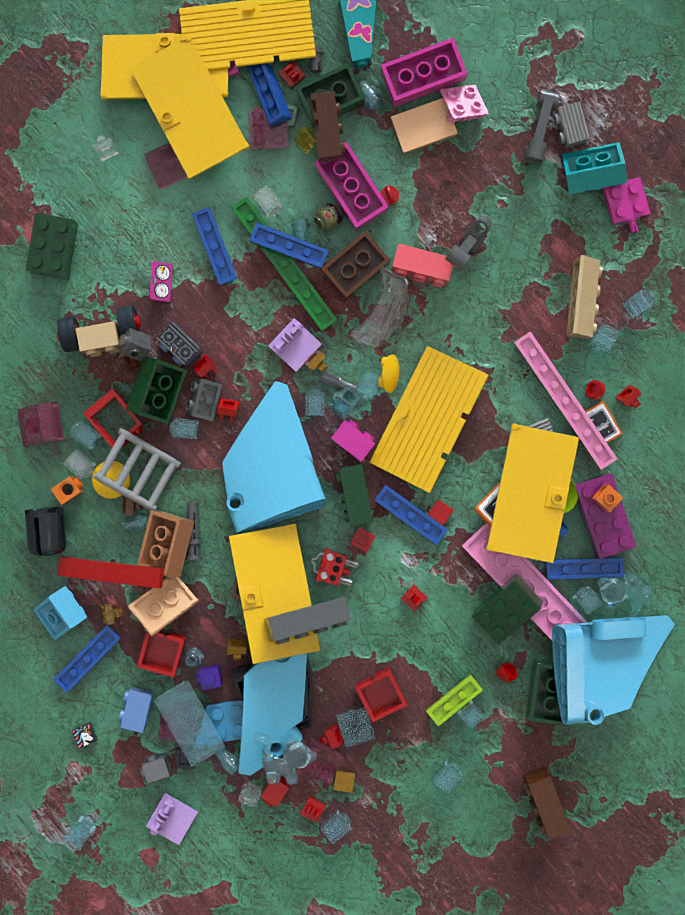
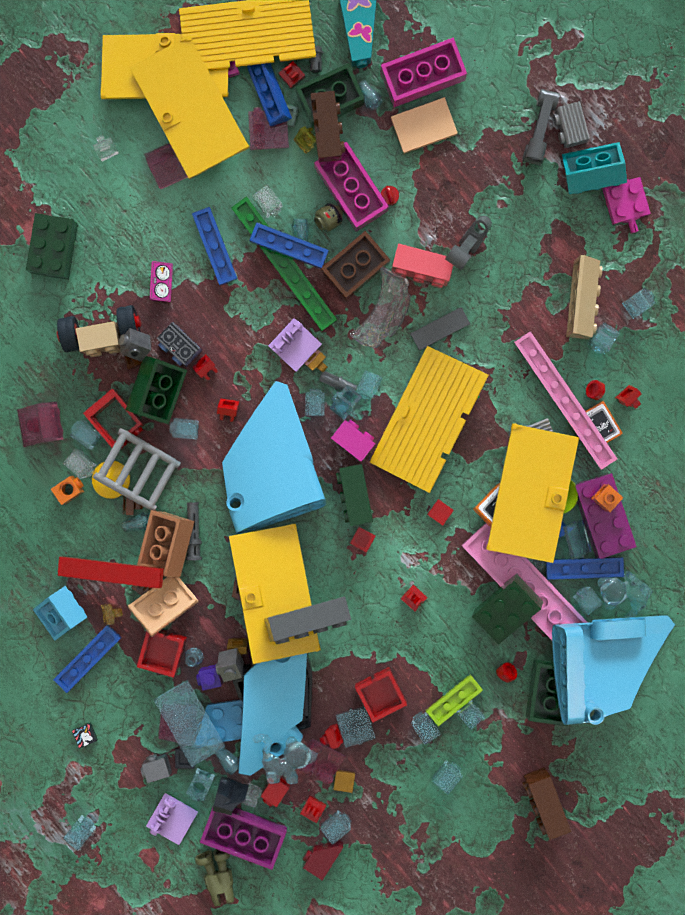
black cylinder [25,507,67,556] -> none
medium blue brick [119,687,155,733] -> none
dark grey bracket [185,378,223,421] -> none
red piece [311,547,358,586] -> none
blue plate [375,485,448,545] -> none
yellow dish [378,354,400,393] -> none
bright pink hinge [440,85,489,123] -> none
none -> clear light blue brick [186,768,215,801]
none -> olive piece [195,849,234,906]
none -> magenta brick [200,805,287,870]
none -> black slope [213,776,249,815]
none -> flat silver brick [216,648,244,682]
none -> dark red slope [302,840,343,880]
none -> dark grey tile [410,307,470,351]
none -> clear light blue brick [411,712,441,745]
none -> clear light blue piece [563,520,591,560]

